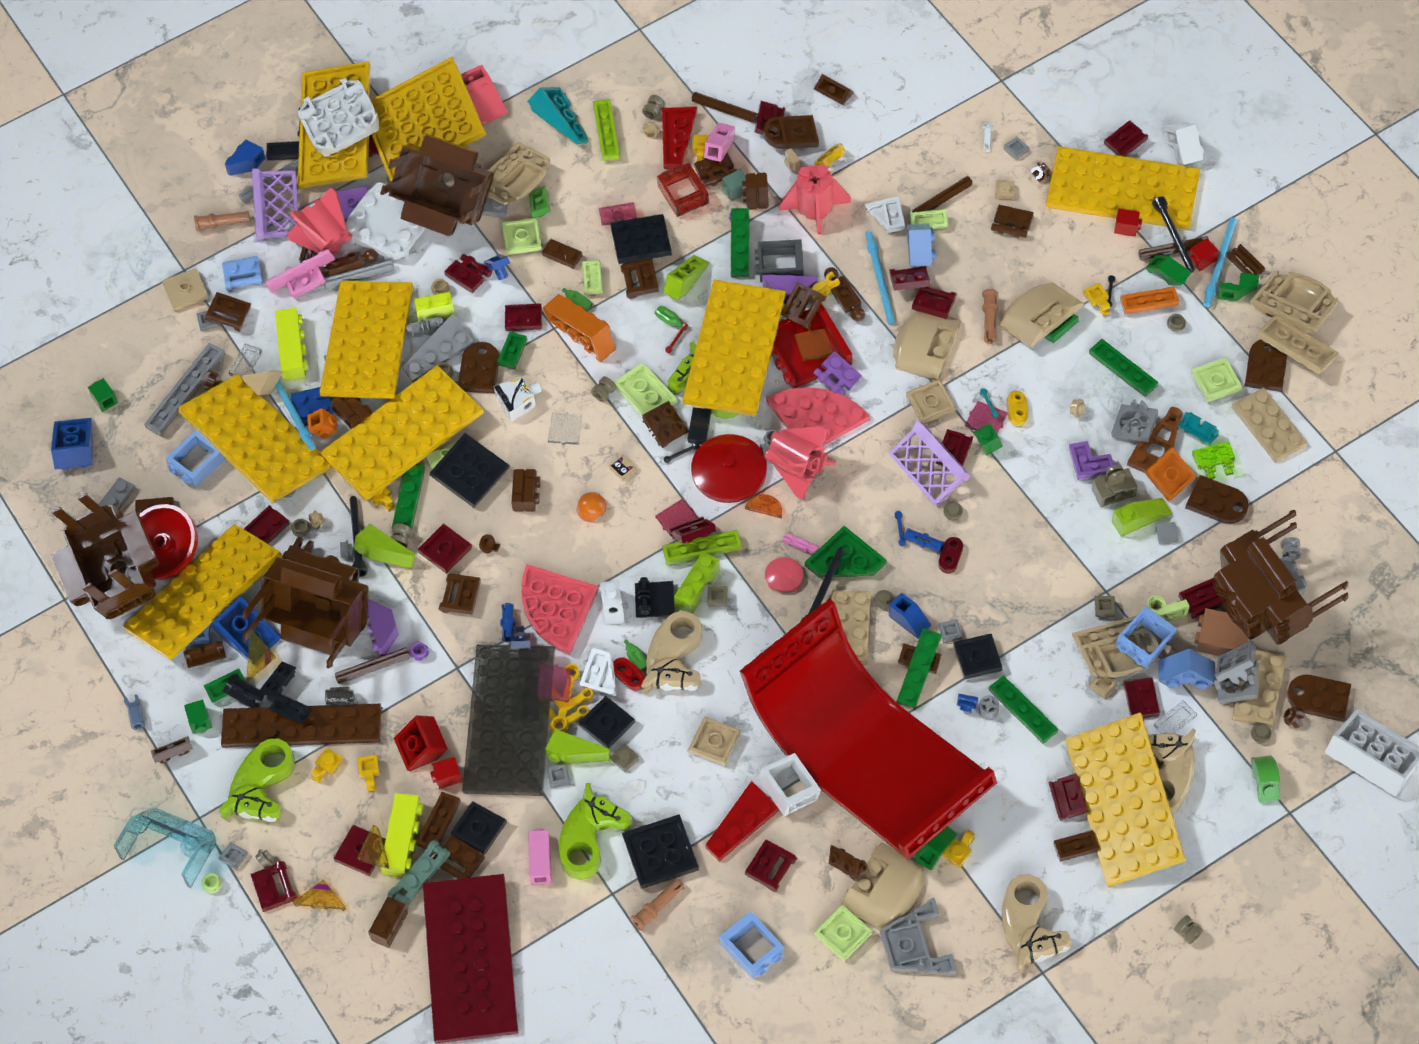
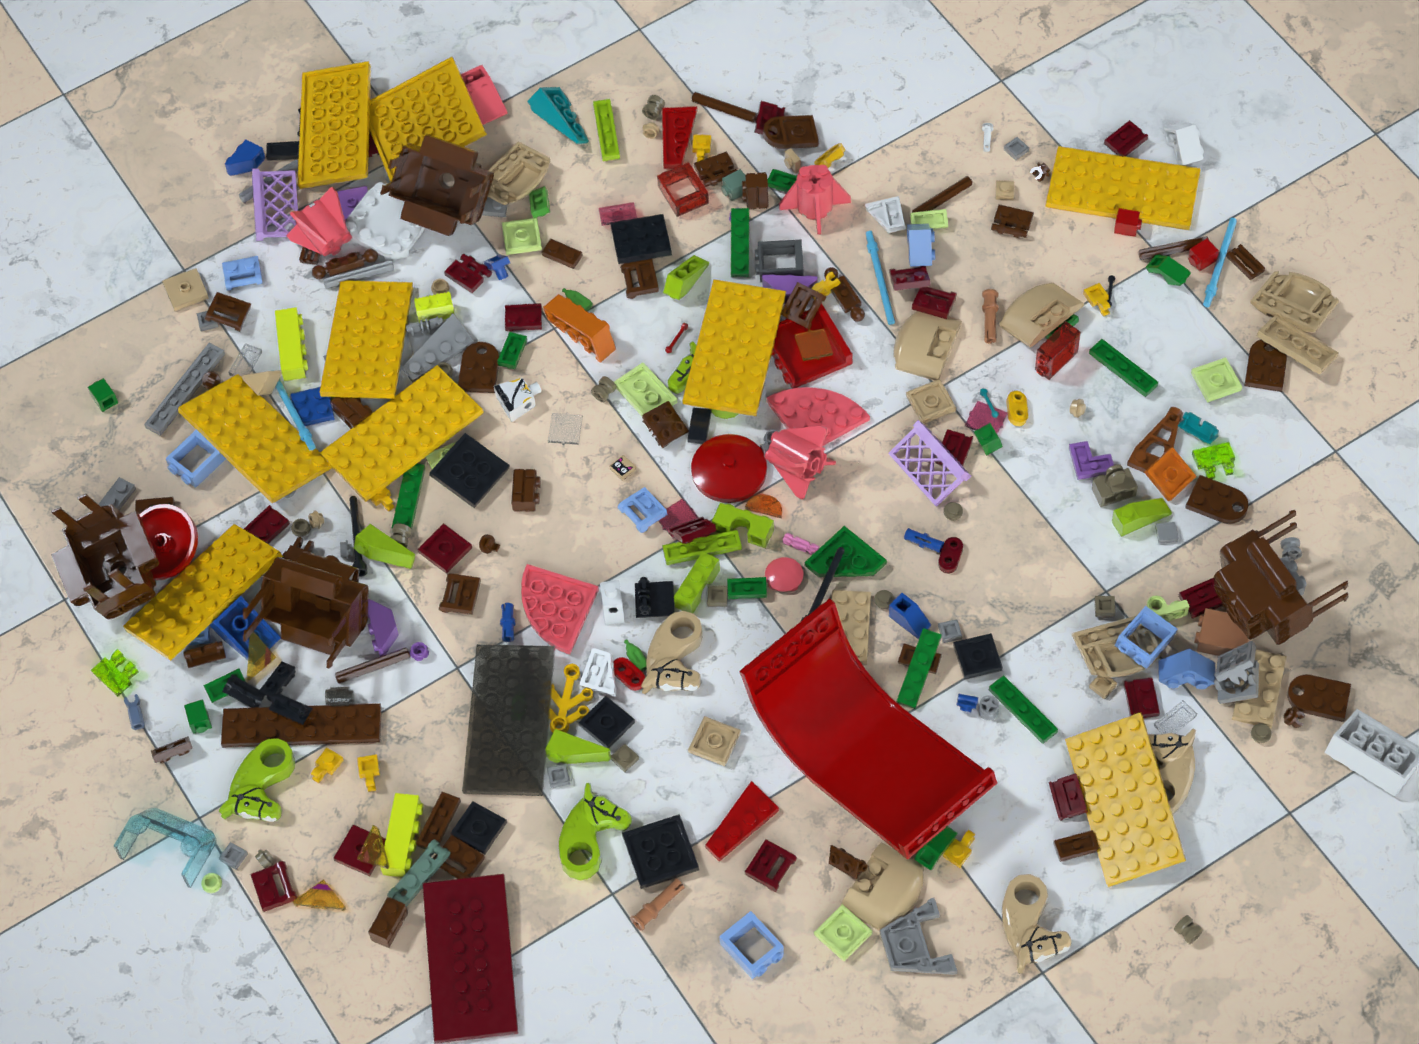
blue slope [51,418,93,470] -> none
nougat pin [194,211,250,231] -> none
bright pink bracket [265,249,335,299] -> none
white plate [298,78,380,157] -> none
orange brick [307,408,337,439] -> none
red slope [394,715,448,771] -> none
red brick [430,757,462,789] -> none
dark blue plate [511,626,531,649] -> none
bright pink brick [528,829,552,885] -> none
clear pink piece [537,663,572,703] -> none
orange hair [576,492,607,522] -> none
yellowish green plate [582,260,603,295] -> none
bright green piece [654,306,683,328] -> none
black hinge [663,442,700,463] -> none
bright pink brick [704,123,735,162] -> none
white window [758,753,821,816] -> none
medium lavender plate [813,351,862,395] -> none
reddish brown slope [814,74,854,105] -> none
blue hinge [895,511,906,546] -> none
light grey piece [1111,399,1158,442] -> none
orange plate [1120,286,1179,315] -> none
black piece [1152,196,1195,273] -> none
dark tan plate [1167,314,1186,332] -> none
green slope [1218,273,1259,301] -> none
tan plate [1232,387,1307,463] -> none
bright green brick [1251,755,1280,803] -> none
none -> clear neon green plate [91,649,139,697]
none -> light blue plate [618,487,668,533]
none -> lime arch [712,503,774,549]
none -> green plate [727,577,767,600]
none -> green plate [767,169,797,192]
none -> clear red window [1035,322,1081,380]

